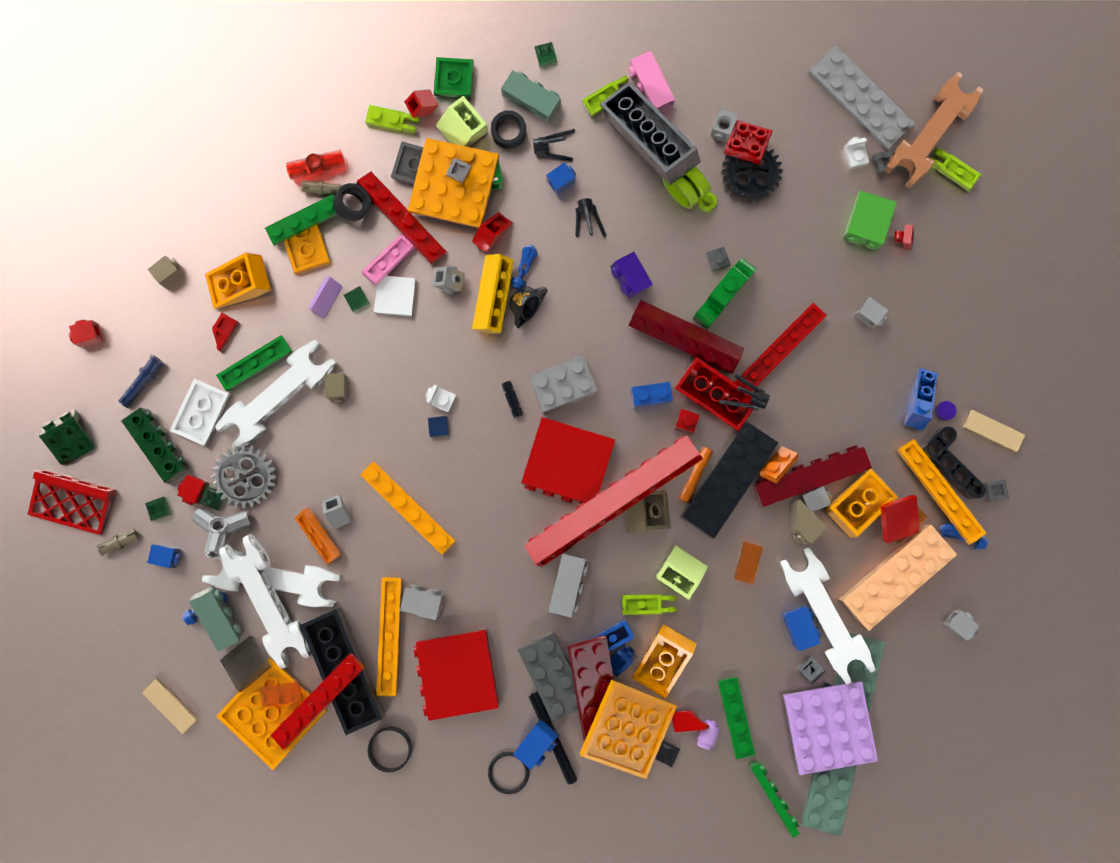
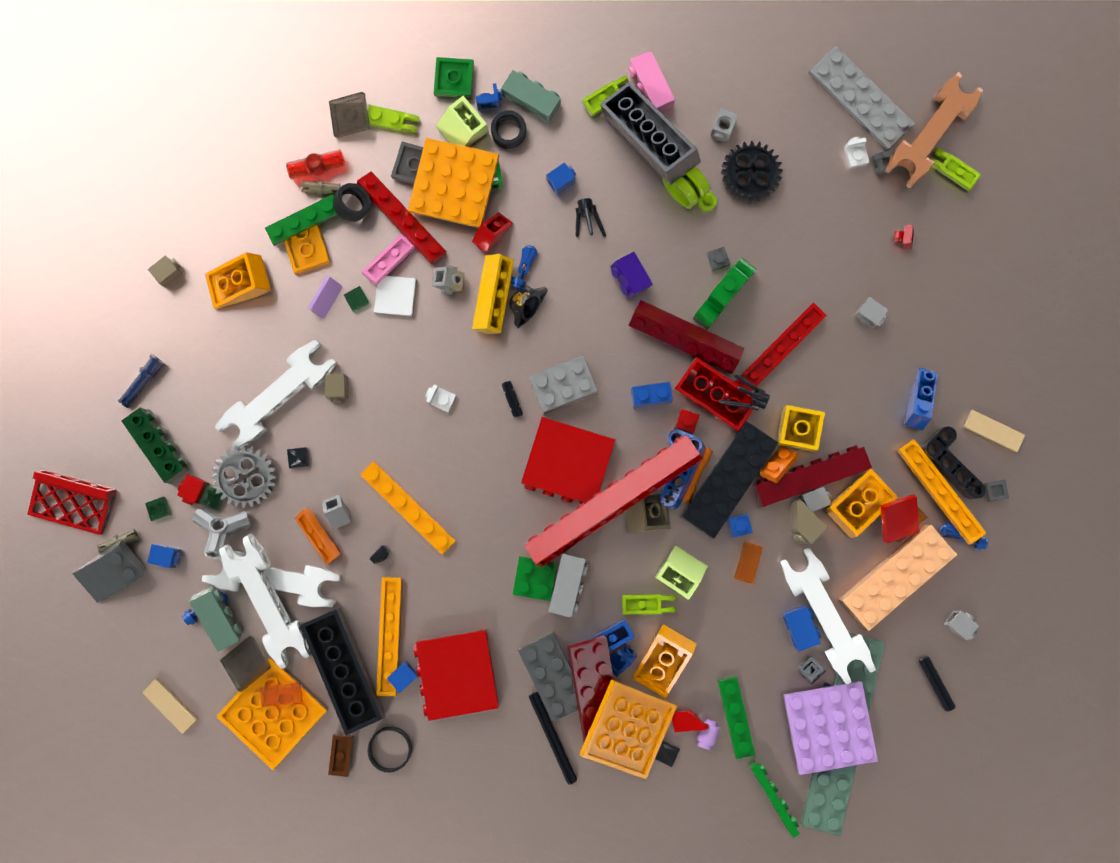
dark green bracket [39,409,95,465] -> none
red brick [69,320,103,347] -> none
white plate [170,379,230,446] -> none
red tile [212,312,239,352] -> none
green plate [216,335,293,392] -> none
red plate [270,653,365,750] -> none
light grey brick [400,584,445,620] -> none
red brick [404,89,439,118] -> none
dark blue tile [428,416,449,437] -> none
flat silver plate [446,158,472,185] -> none
black tyre [488,752,529,794] -> none
blue brick [513,720,559,770] -> none
black plant [533,129,575,161] -> none
clear green tile [534,42,557,67] -> none
red tile [724,120,773,165] -> none
bright green brick [843,190,897,250] -> none
dark purple tile [935,401,956,421] -> none
none -> dark grey slope [72,539,146,603]
none -> black tile [287,447,309,469]
none -> reddish brown plate [328,734,354,777]
none -> clear smoke tile [329,92,370,138]
none -> black tile [370,545,390,564]
none -> blue panel [387,661,418,693]
none -> blue bracket [475,83,502,110]
none -> green plate [513,556,557,601]
none -> blue beam [660,429,706,510]
none -> blue brick [726,514,753,538]
none -> yellow brick [777,405,825,452]
none -> black axle [919,656,956,712]

